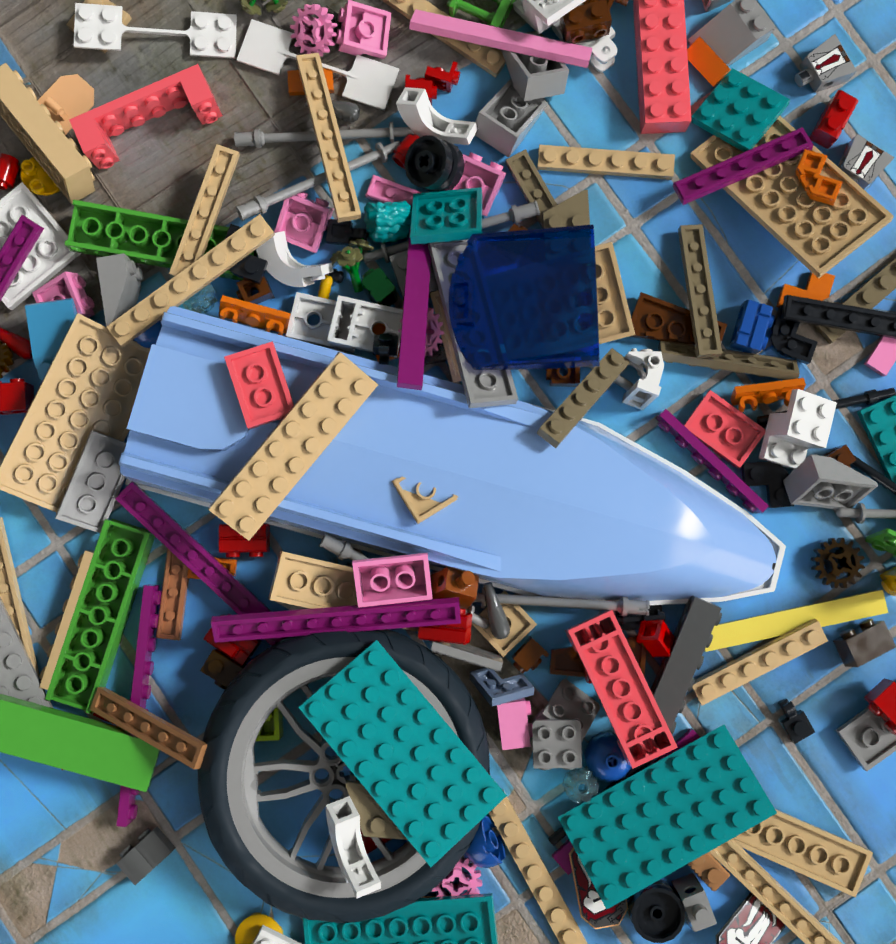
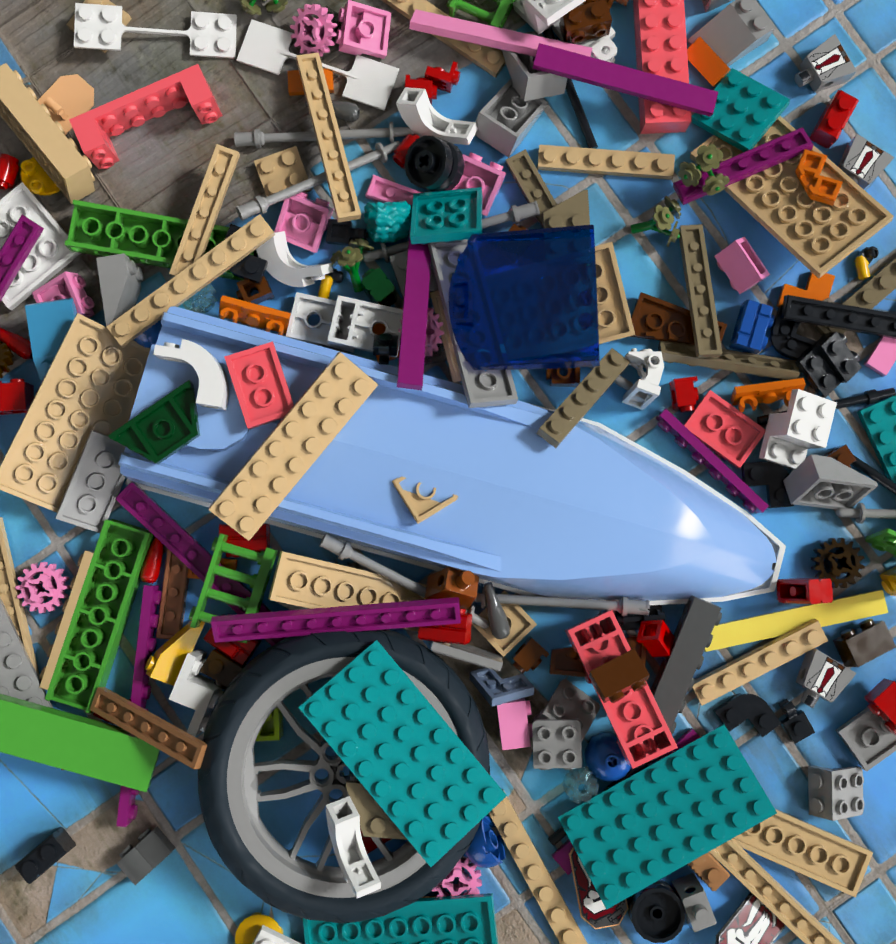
bright pink slope [352,553,432,608] -> none
none -> bright pink gear [15,562,70,613]
none -> black brick [15,827,76,884]
none -> dark green wing [108,380,200,464]
none -> red piece [140,537,164,584]
none -> yellow slope [145,621,205,686]
none -> white arch [153,339,229,410]
none -> white bracket [169,649,223,737]
none -> bright green fence [189,533,278,643]
none -> tan plate [254,146,312,202]
none -> magenta tile [532,43,718,117]
none -> black bar [543,27,598,149]
none -> reddish brown brick [589,649,650,703]
none -> olive plant [631,196,681,247]
none -> red brick [669,376,699,413]
none -> olive plant [678,144,730,195]
none -> black plate [713,693,782,737]
none -> bright pink brick [714,237,770,294]
none -> red brick [777,578,833,604]
none -> black plate [794,331,862,398]
none -> light grey torso [796,649,856,708]
none -> light grey bracket [808,765,864,821]
none -> arm [855,246,879,280]

